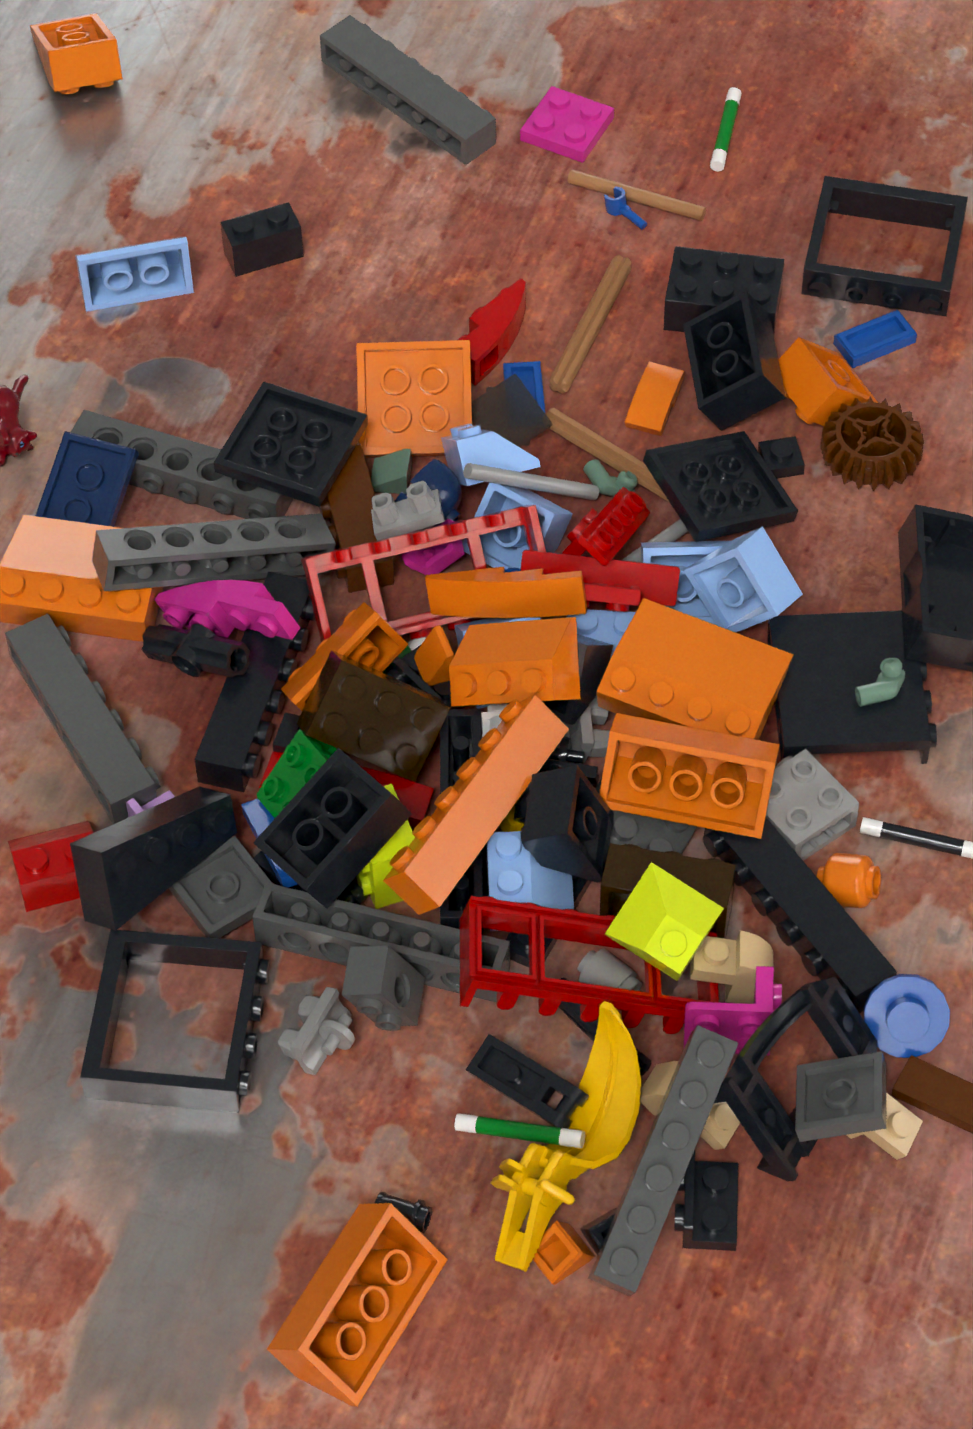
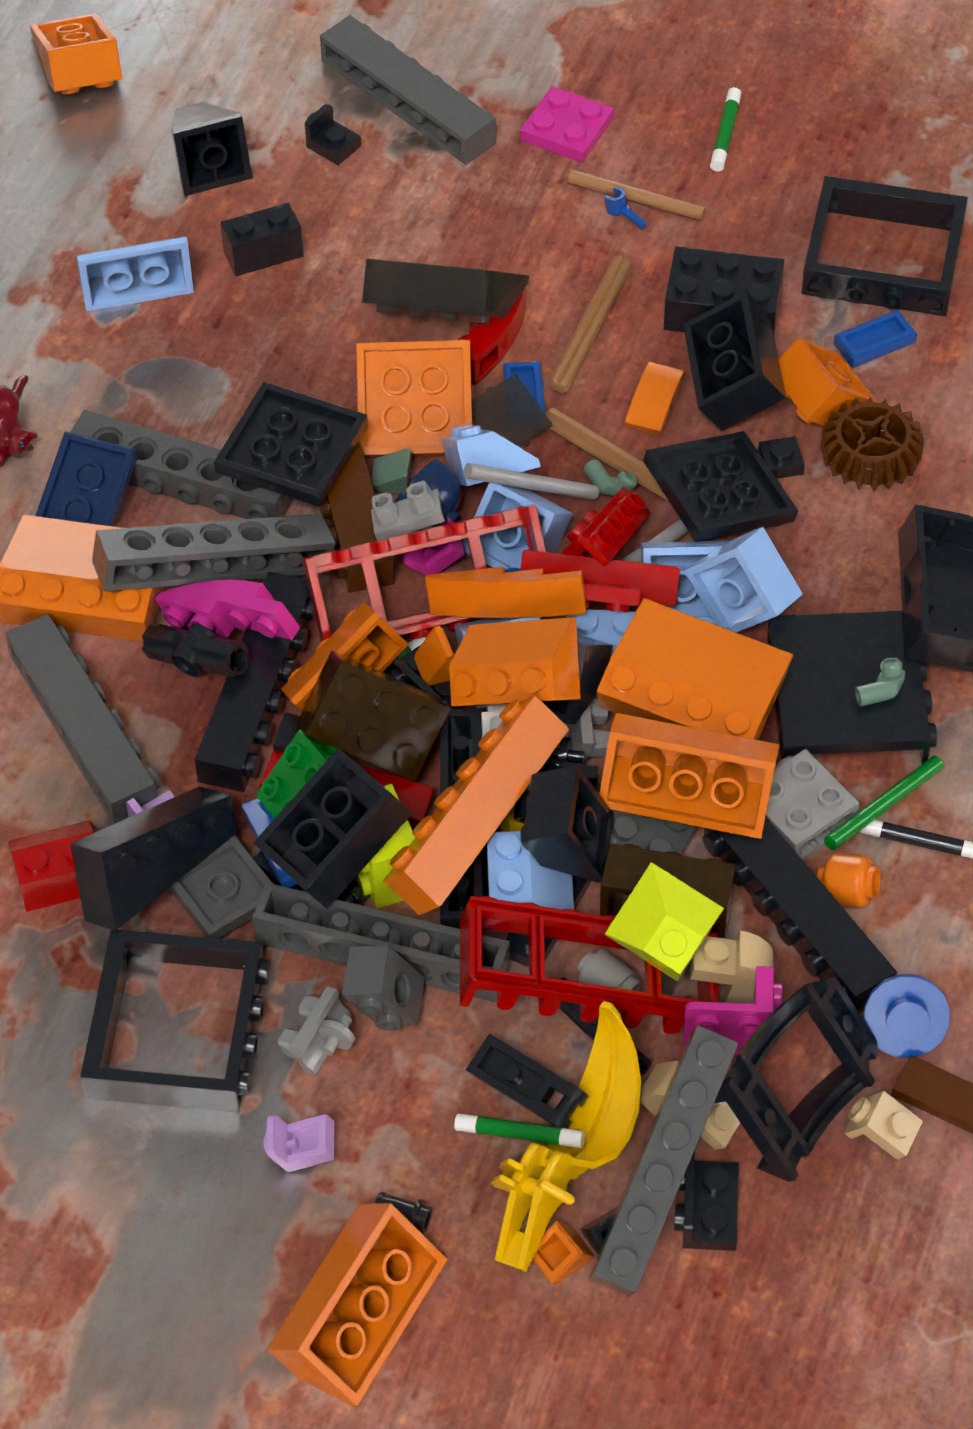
dark grey plate [795,1051,887,1142] -> none
none -> black slope [172,102,253,196]
none -> lavender bracket [263,1114,334,1172]
none -> black bracket [305,103,361,166]
none -> clear smoke slope [362,258,529,324]
none -> green bar [824,755,944,850]

